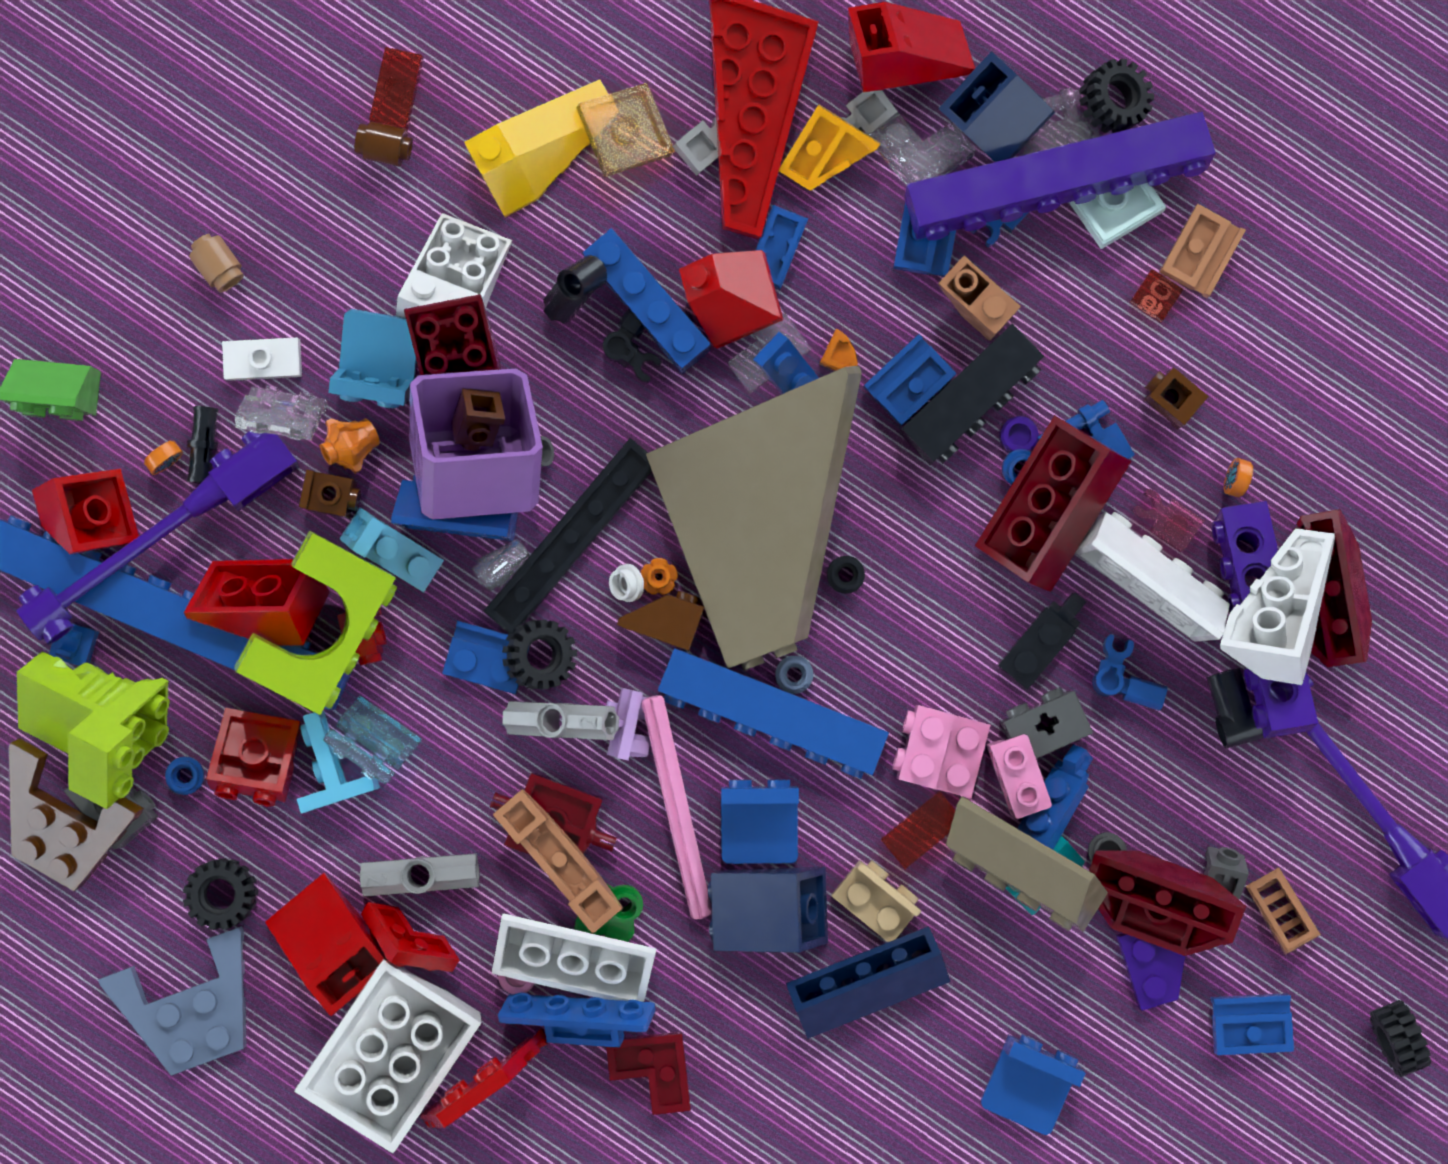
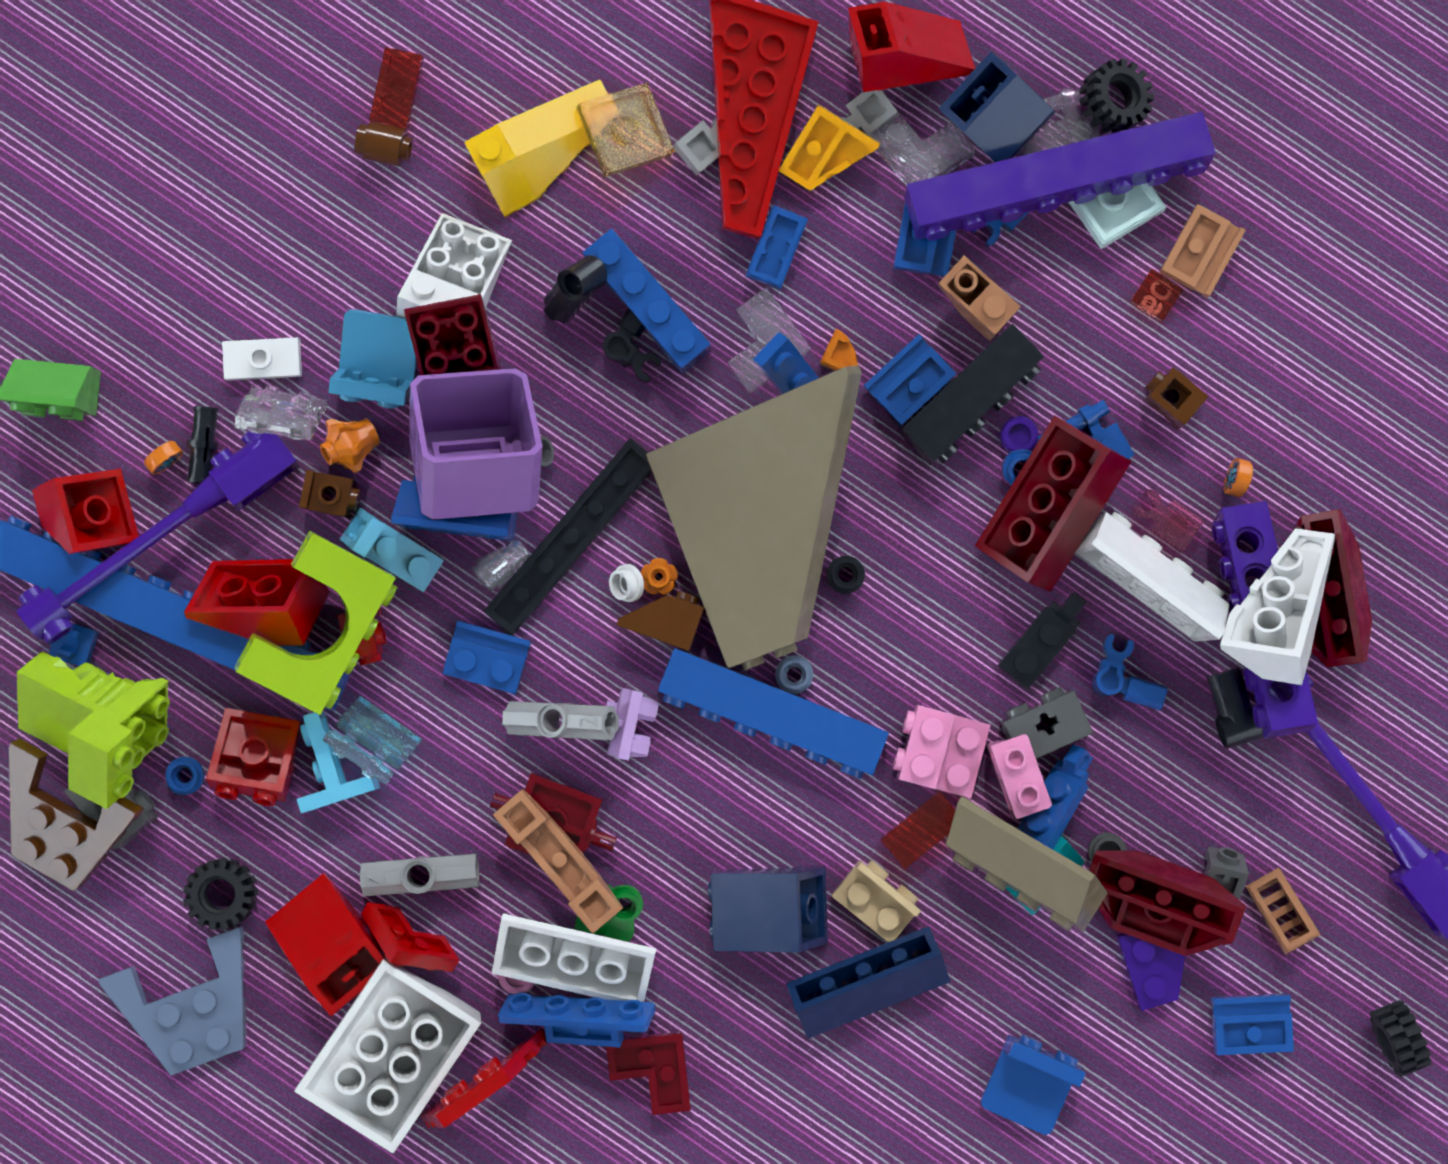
medium nougat brick [189,234,244,293] -> none
reddish brown brick [451,388,505,451] -> none
black tyre [502,620,577,689] -> none
bright pink axle [641,695,712,919] -> none
red slope [679,250,784,349] -> none
blue bracket [721,779,799,864] -> none

